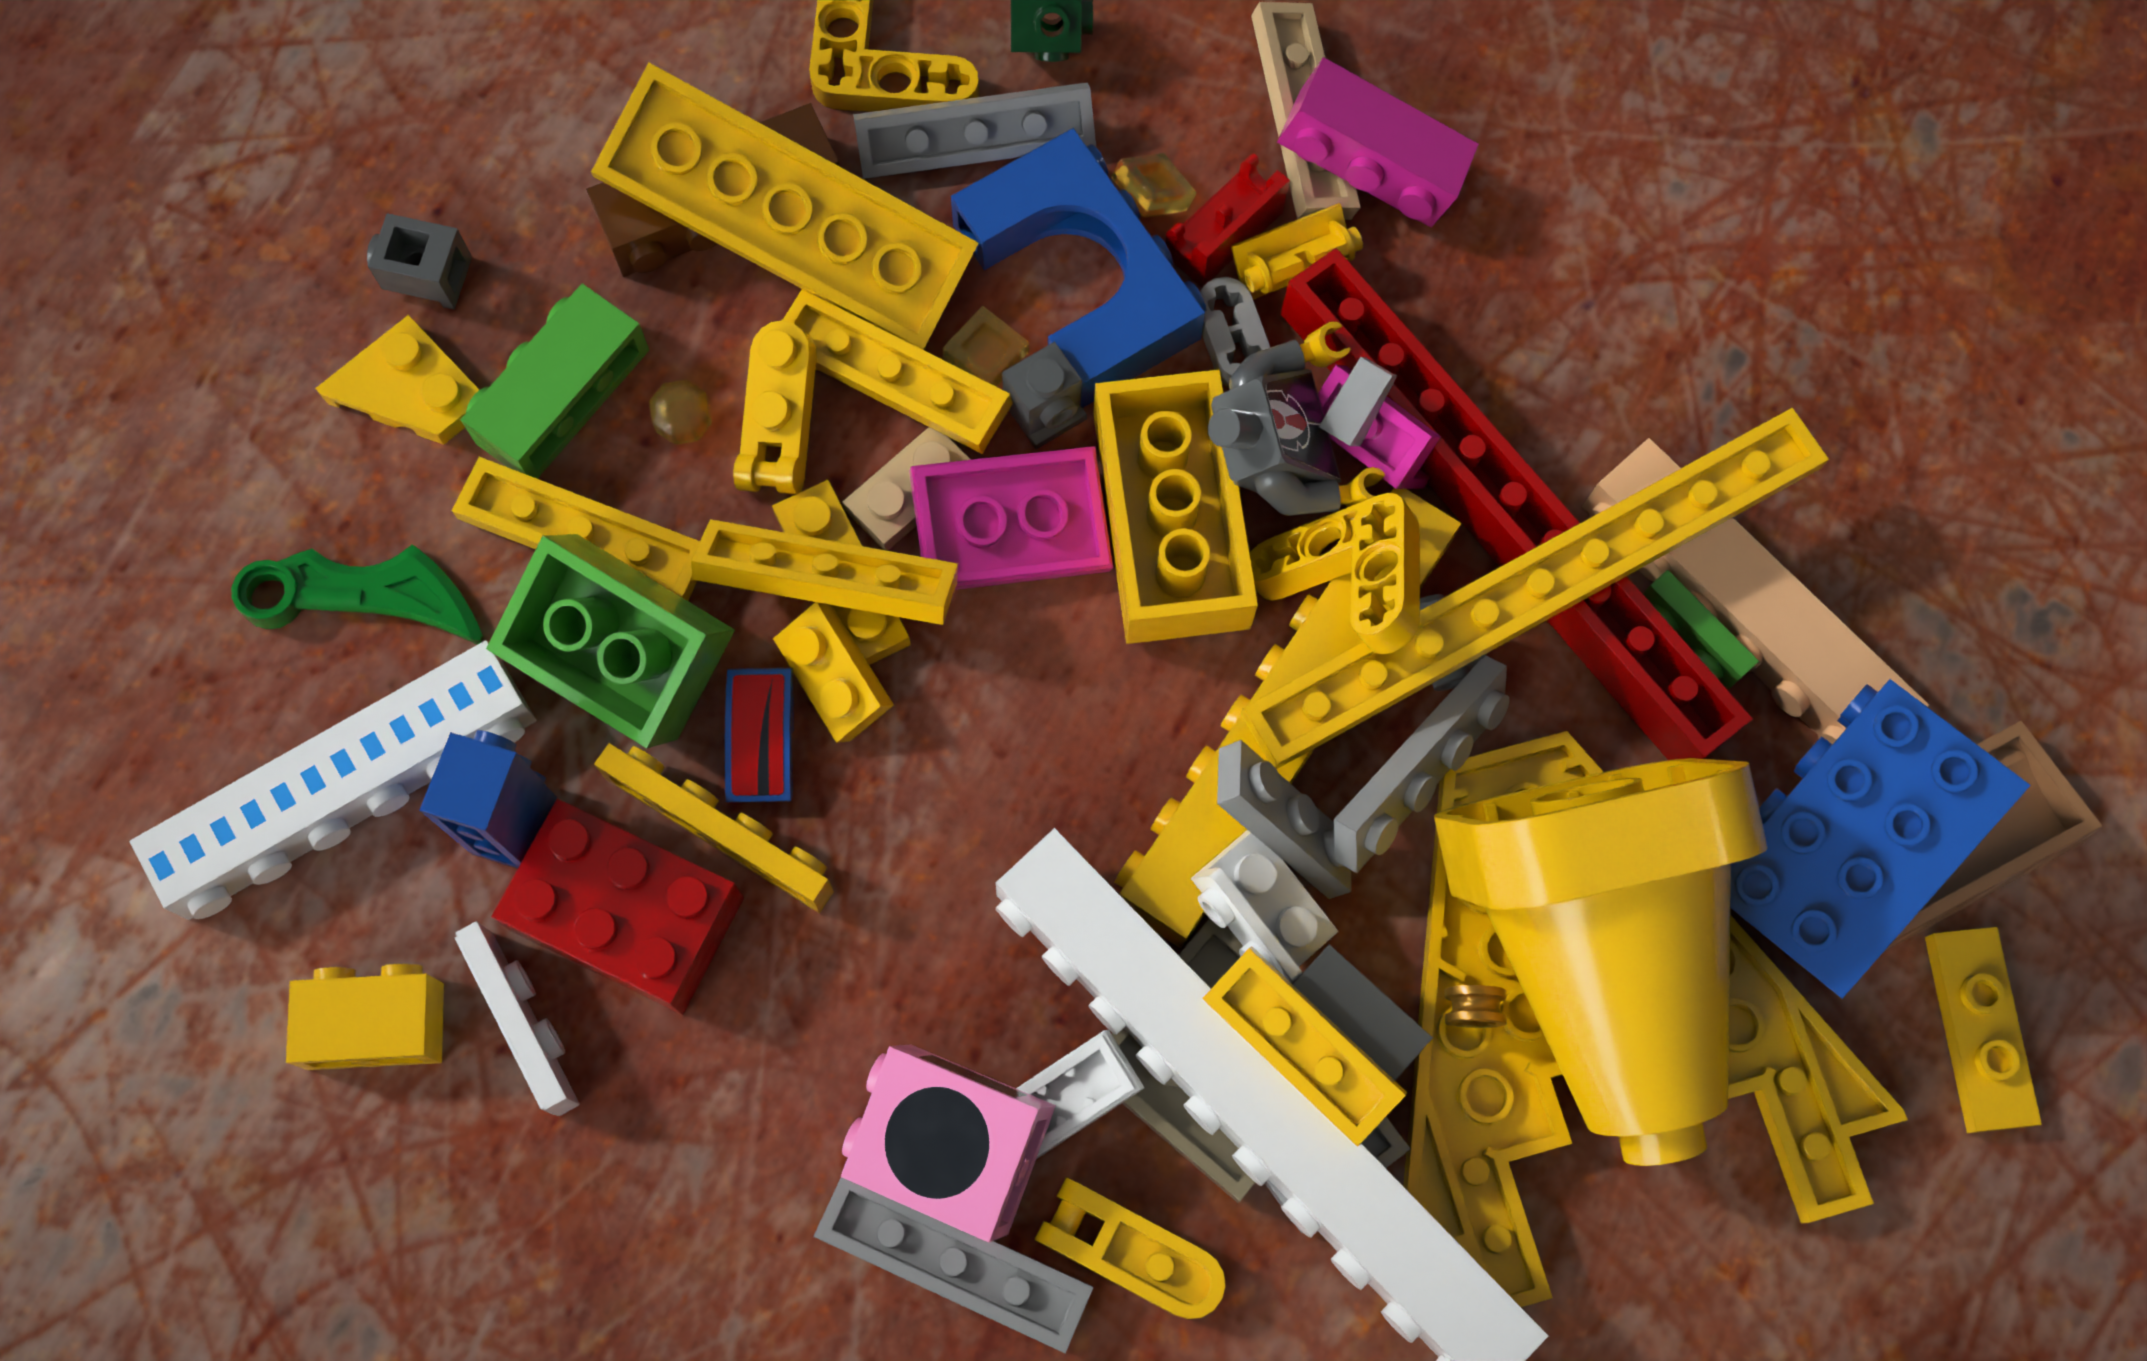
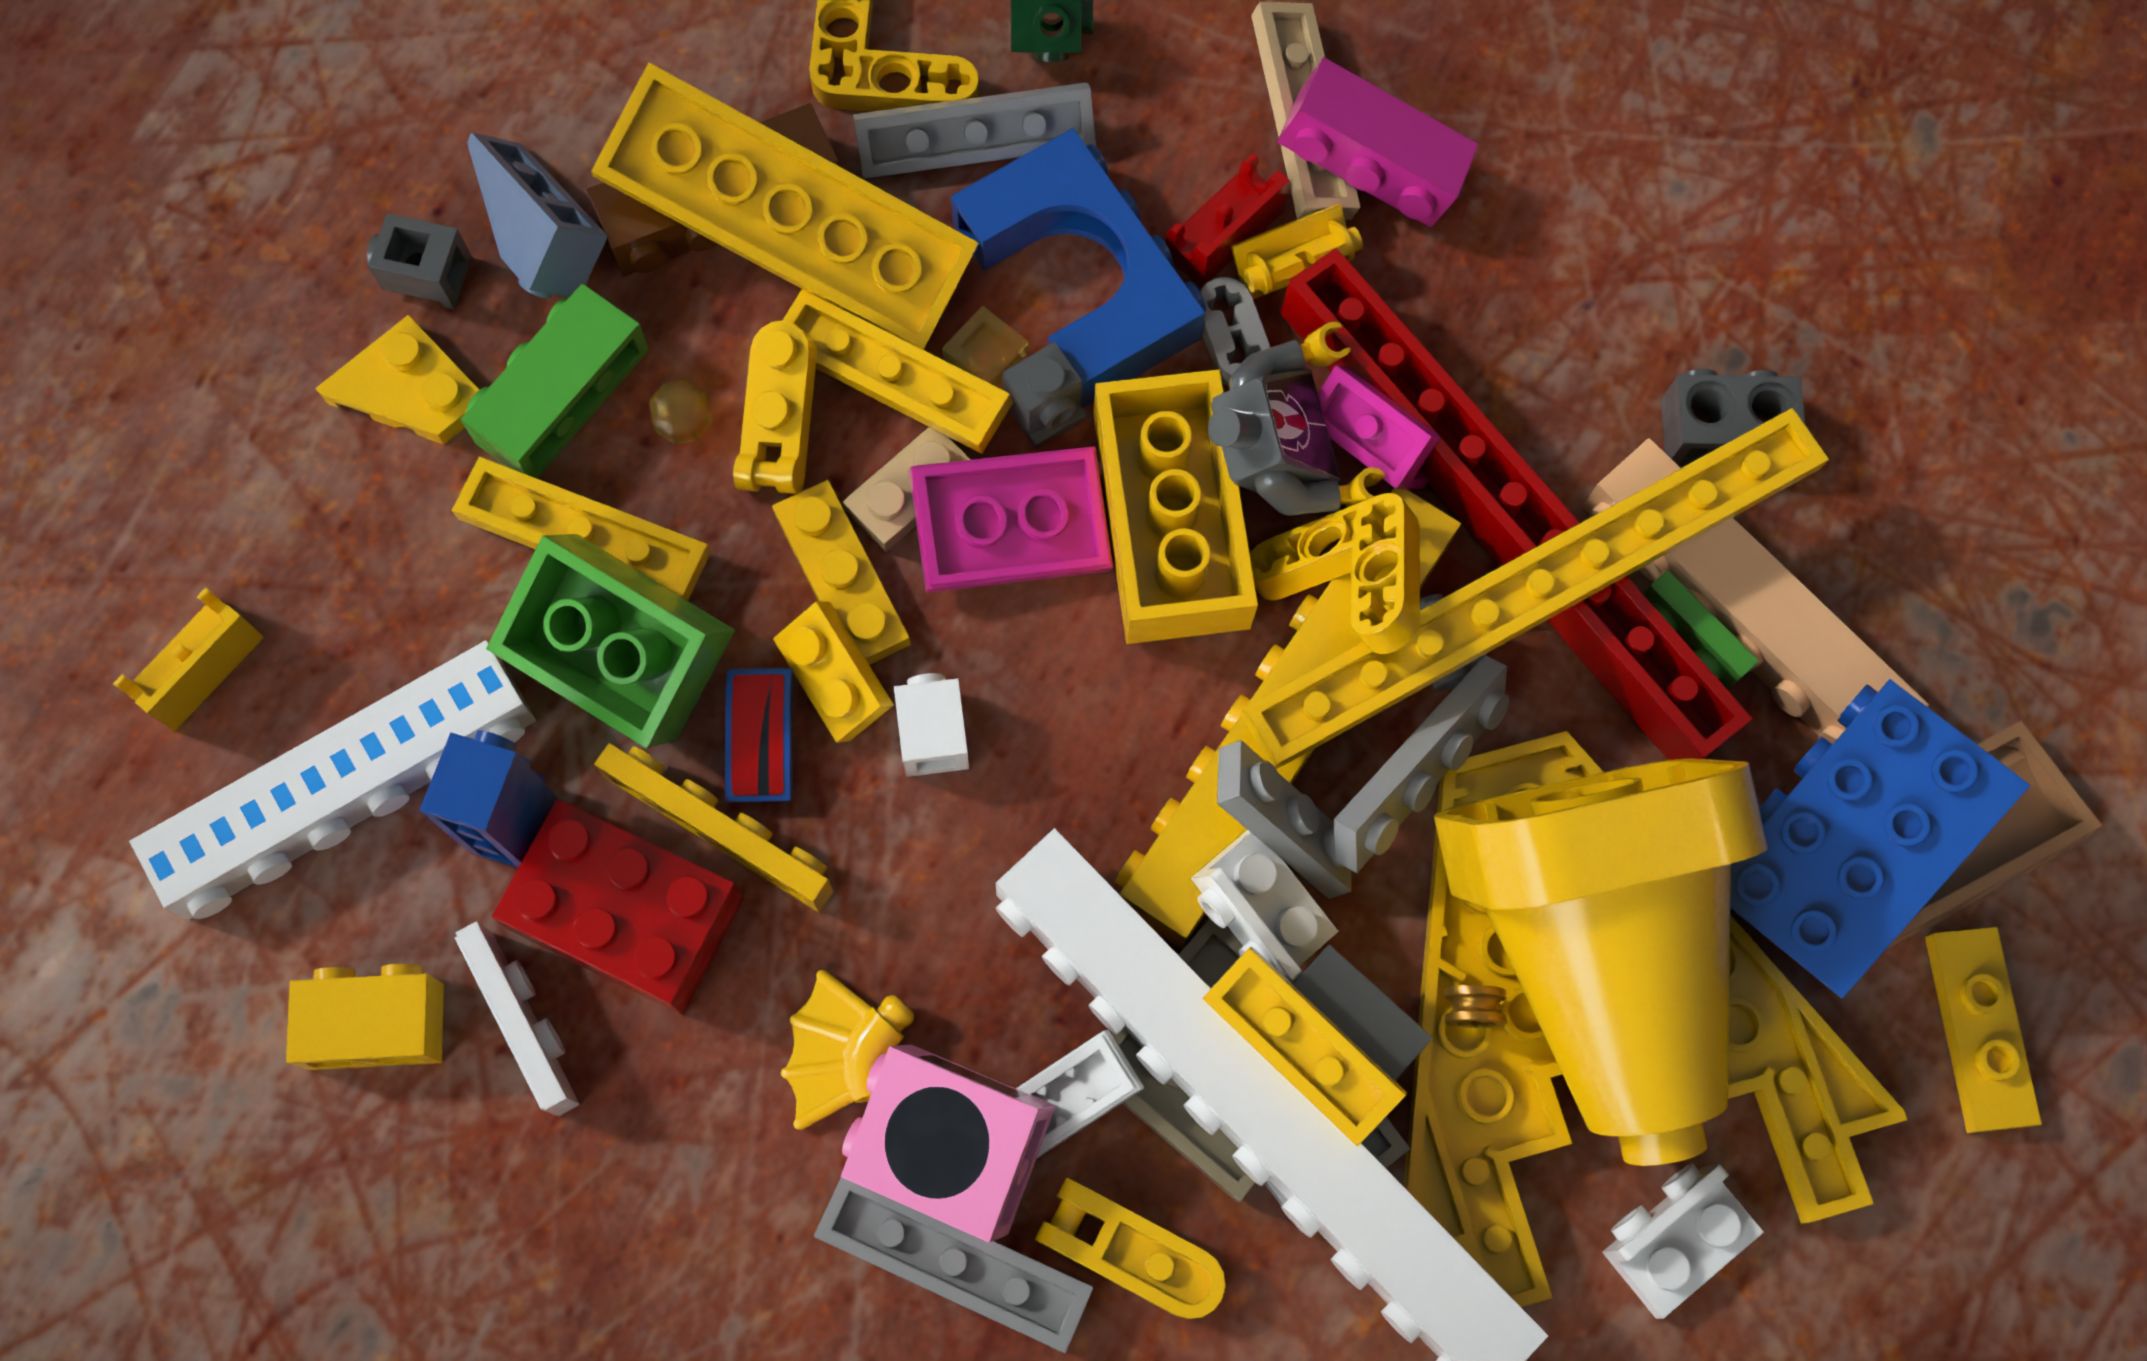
green piece [231,544,483,645] -> none
yellow plate [691,519,958,625] -> none
clear yellow plate [1111,153,1197,217] -> none
light grey piece [1319,357,1397,446] -> none
none -> yellow hinge [113,587,264,732]
none -> sand blue slope [467,132,608,298]
none -> yellow arm [781,970,914,1130]
none -> white brick [894,673,969,777]
none -> white bracket [1602,1163,1764,1319]
none -> dark grey brick [1661,369,1805,467]

